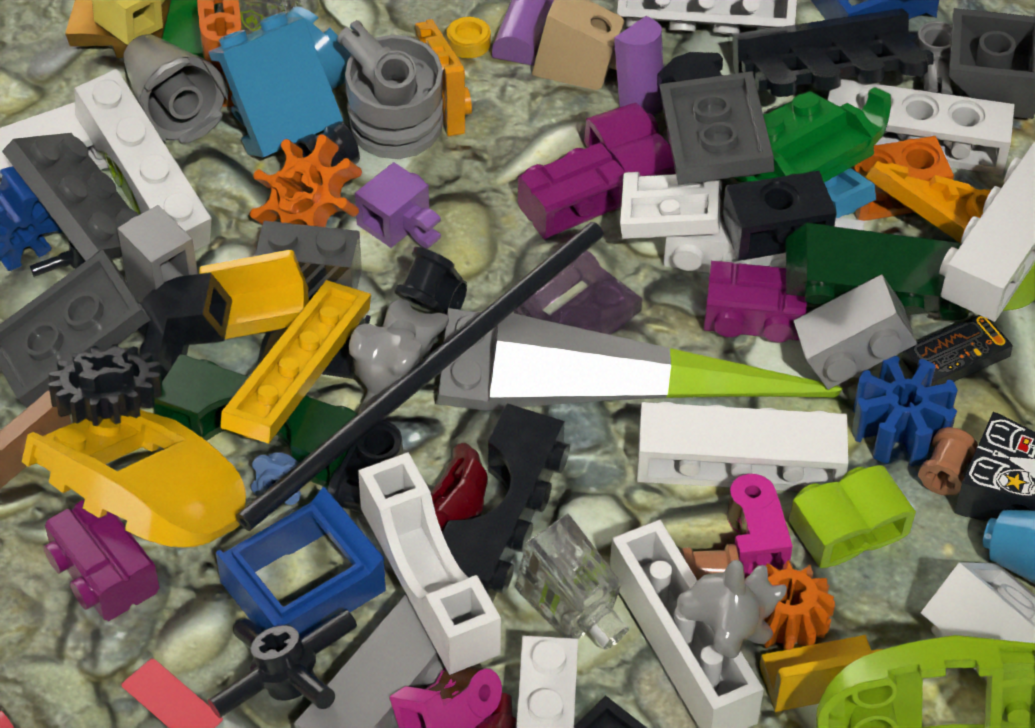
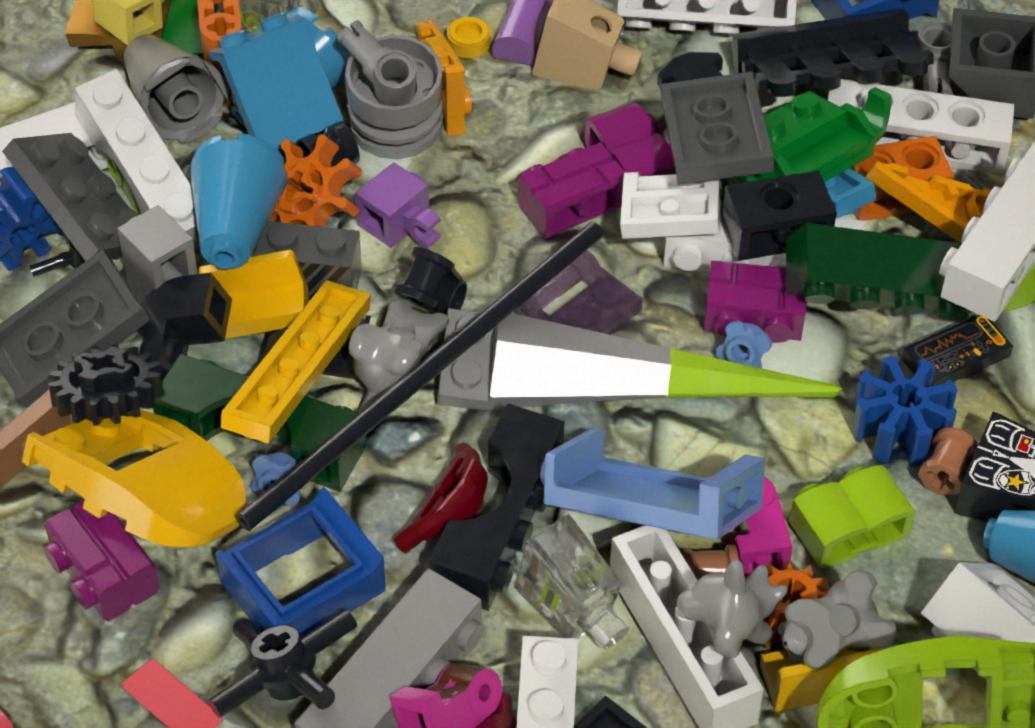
black piece [327,421,403,515] -> none
white arch [358,452,501,675] -> none
medium lavender brick [614,16,664,115] -> none
white brick [637,402,848,492] -> none
light grey brick [794,274,917,390] -> none
none -> dark azure cone [190,134,287,269]
none -> medium blue panel [540,428,765,540]
none -> medium blue plate [716,321,772,368]
none -> light grey animal [778,570,897,669]

